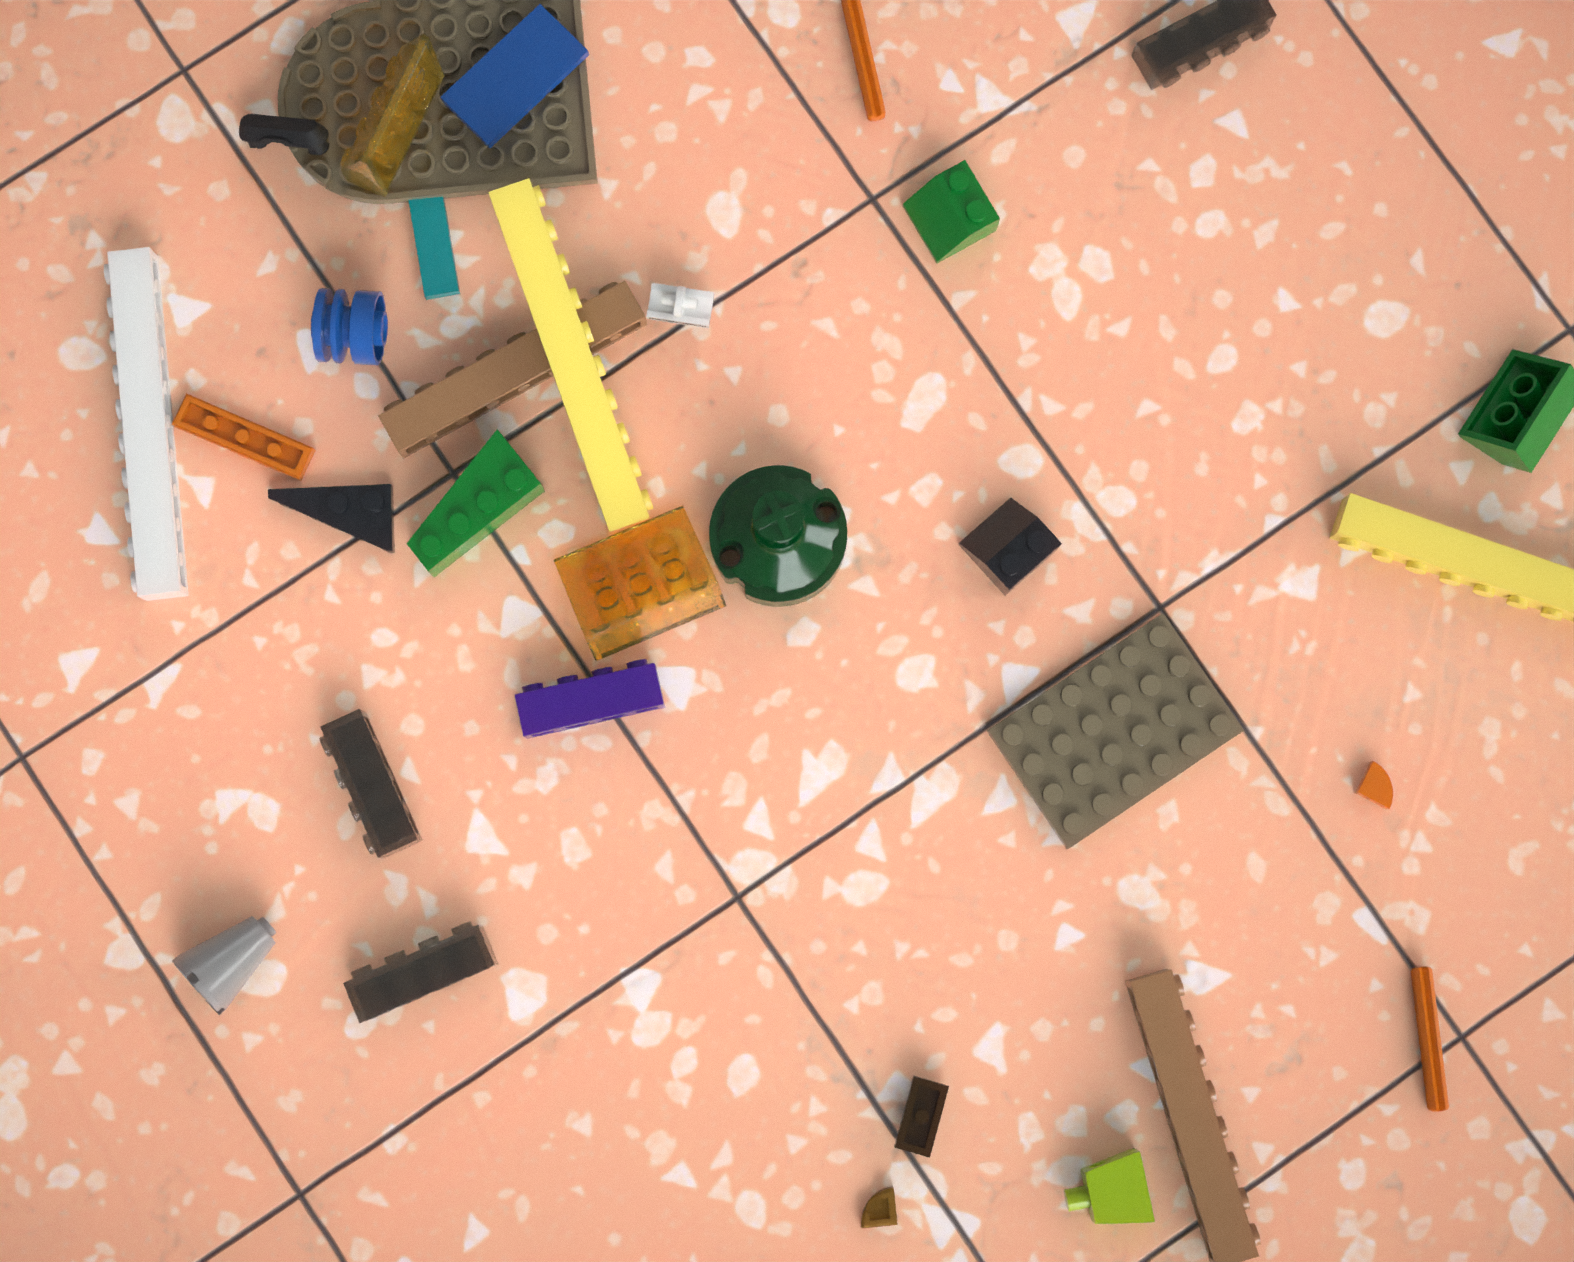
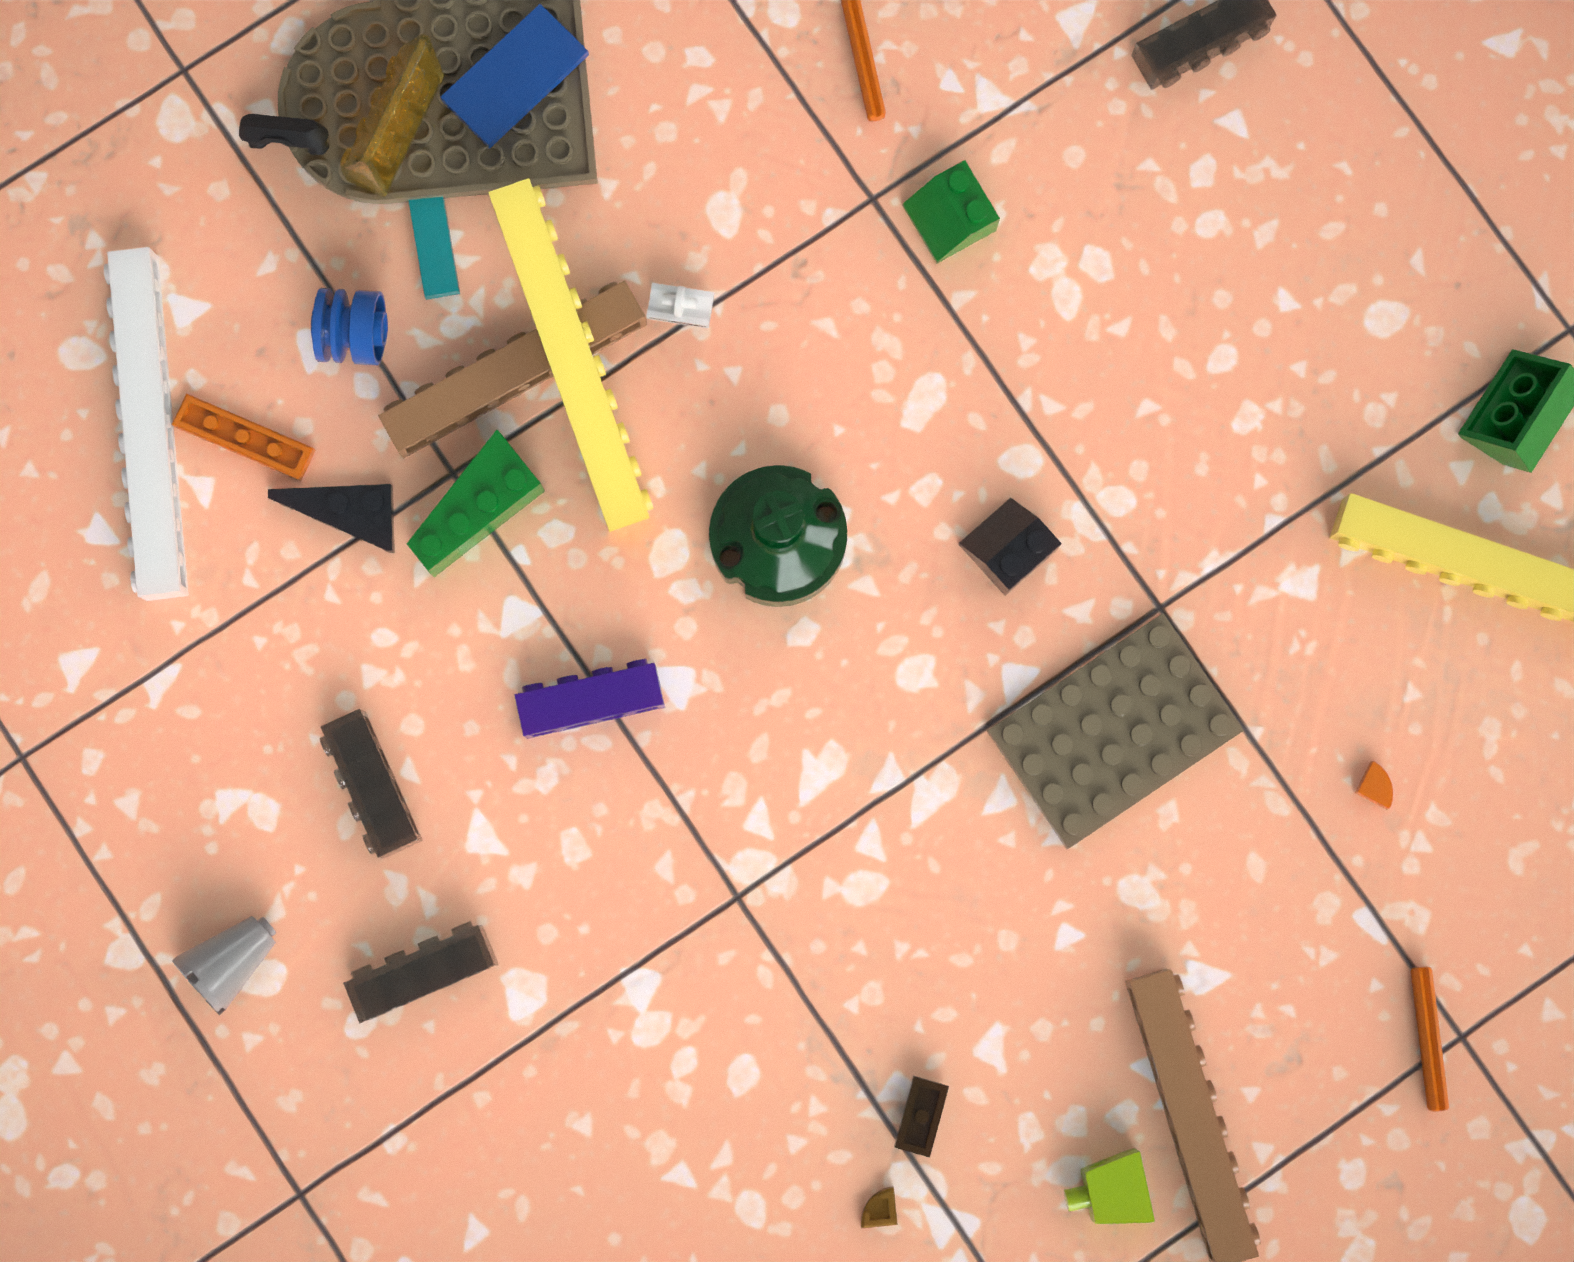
clear yellow slope [554,505,727,661] -> none

